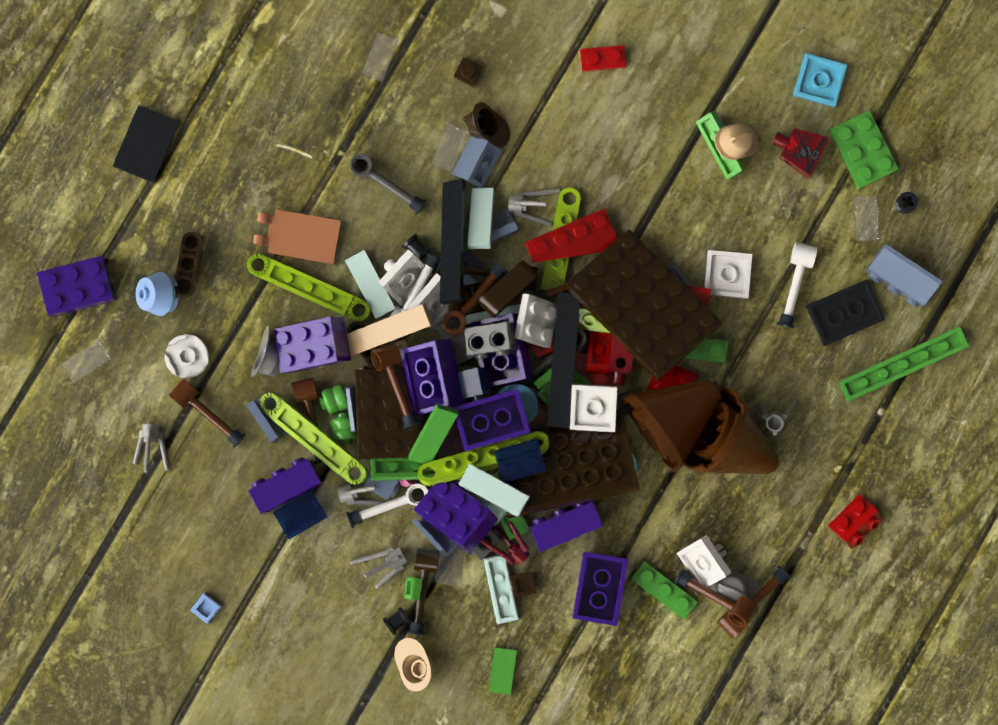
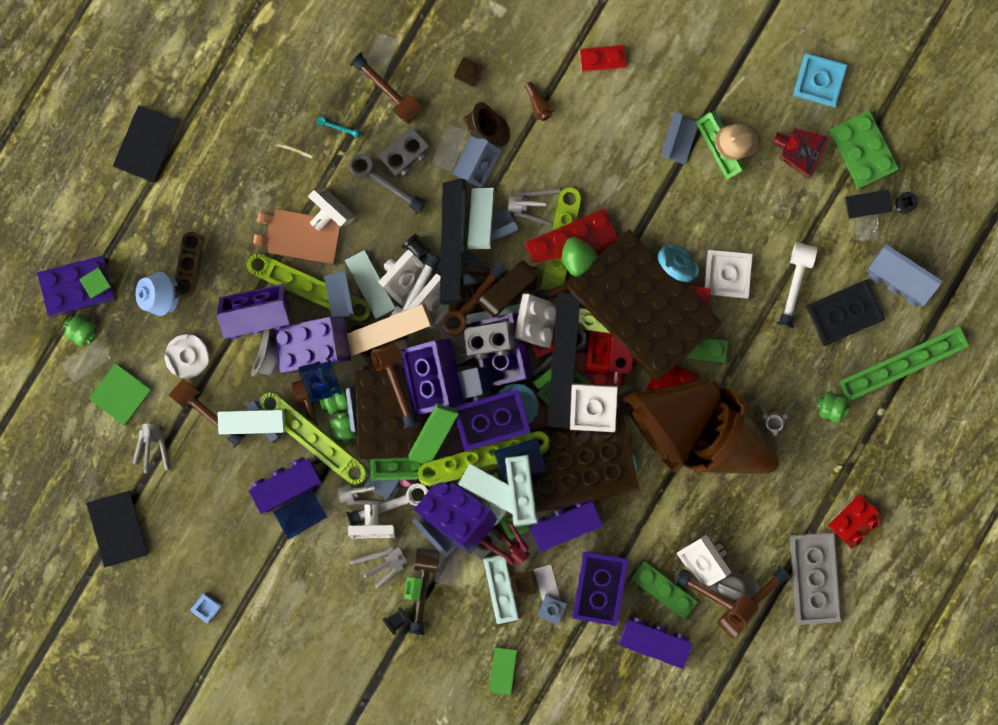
tan piece [394,638,435,691] -> none
none -> bright green piece [63,314,97,347]
none -> bright green tile [79,268,111,299]
none -> black tile [86,491,148,568]
none -> bright green tile [89,363,152,426]
none -> brick [217,283,291,339]
none -> light aqua tile [218,409,286,434]
none -> clear blue plate [298,359,342,402]
none -> white tile [308,187,356,231]
none -> teal hinge [317,117,361,138]
none -> sand blue panel [324,270,355,318]
none -> white tile [348,505,395,539]
none -> reddish brown piece [349,52,423,125]
none -> dark grey brick [378,127,429,178]
none -> light aqua tile [506,455,537,526]
none -> reddish brown cone [524,82,555,121]
none -> white sticker [534,565,561,601]
none -> sand blue brick [537,594,567,625]
none -> bright green piece [562,237,598,277]
none -> dark purple brick [617,616,692,669]
none -> medium azure tile [658,245,699,282]
none -> sand blue panel [660,112,697,164]
none -> light grey tile [789,532,842,625]
none -> bright green piece [816,392,850,423]
none -> black tile [844,189,893,219]

